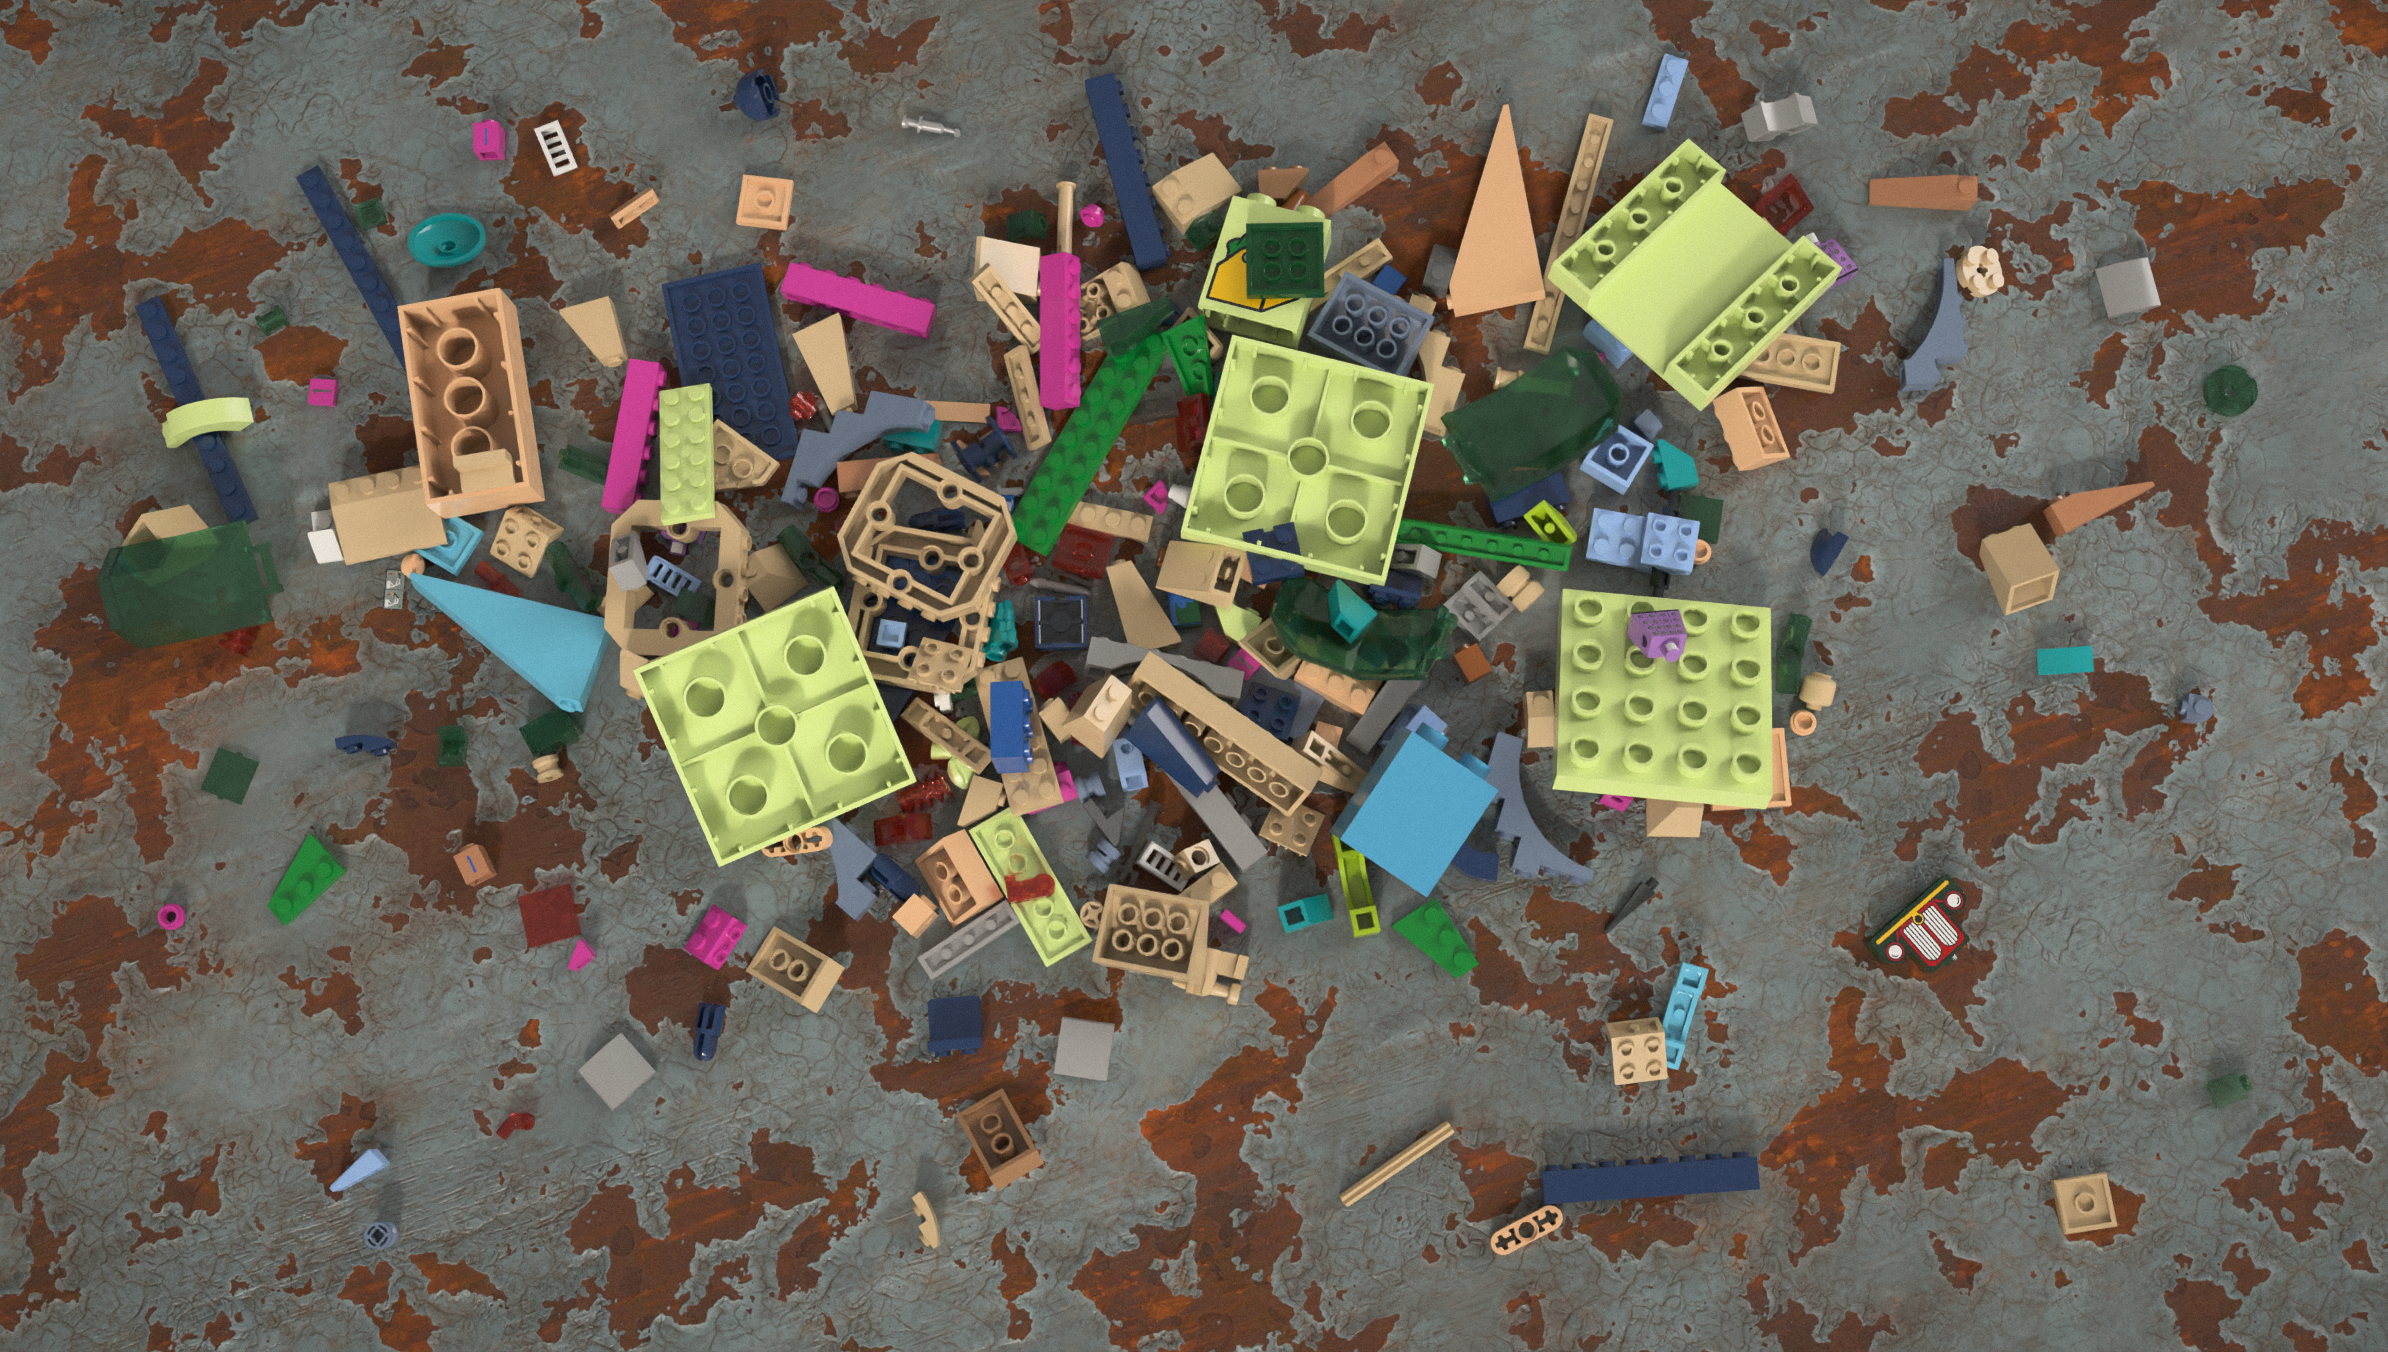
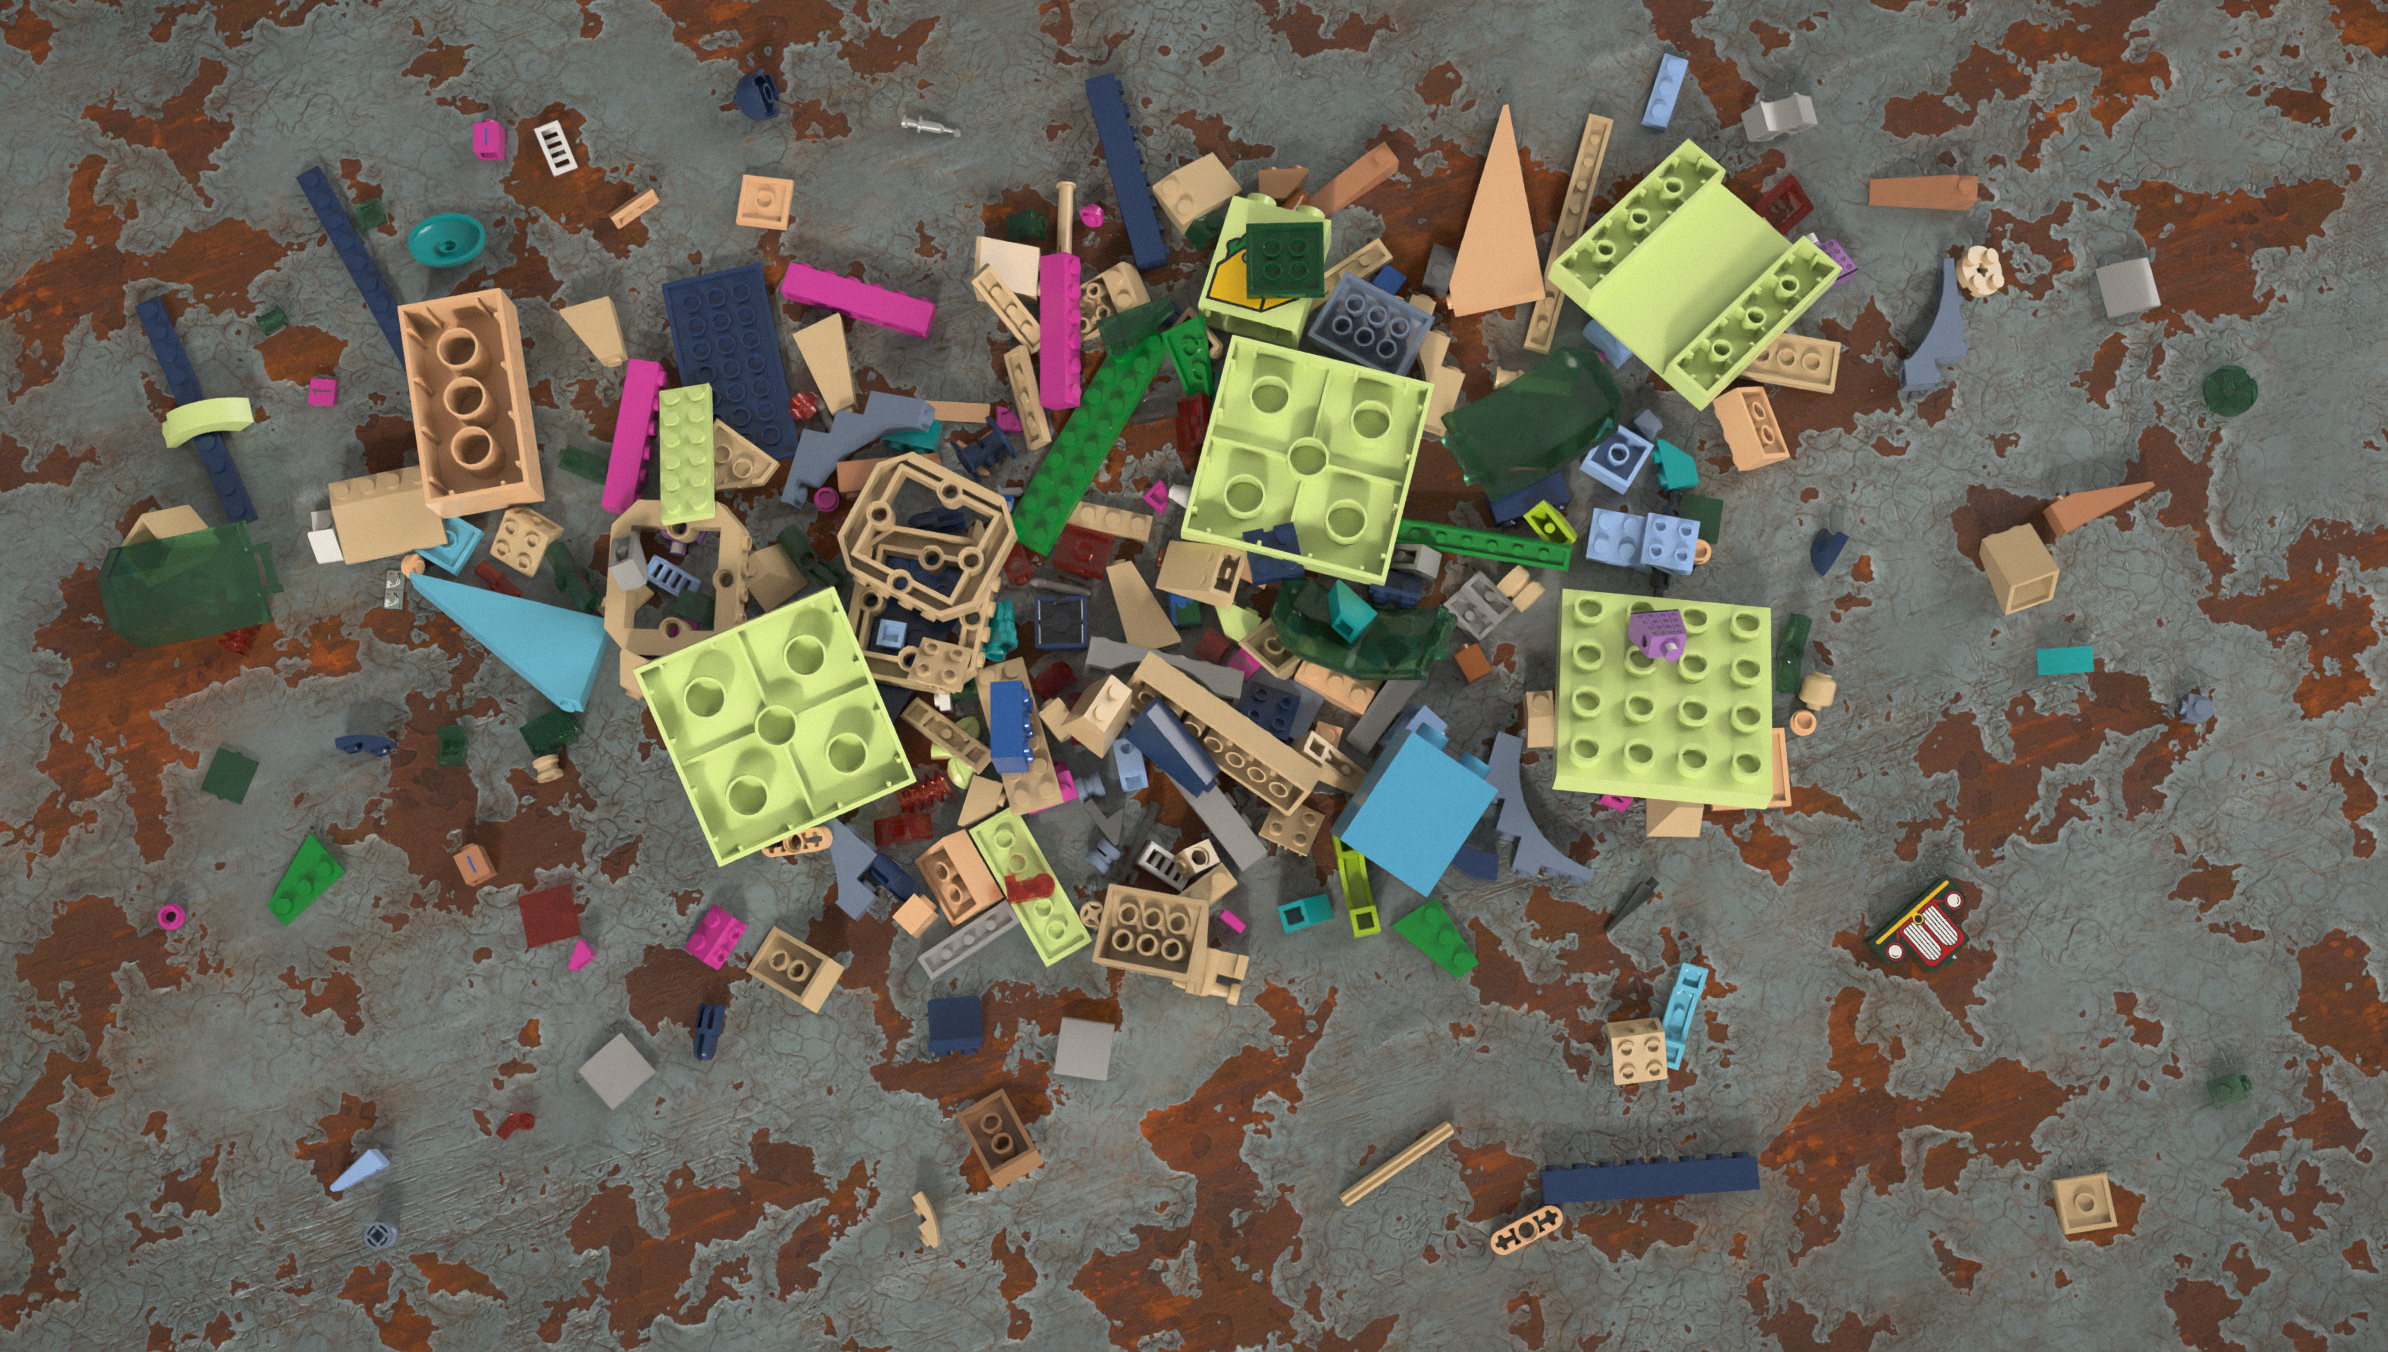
tan panel [452,448,515,493] -> none

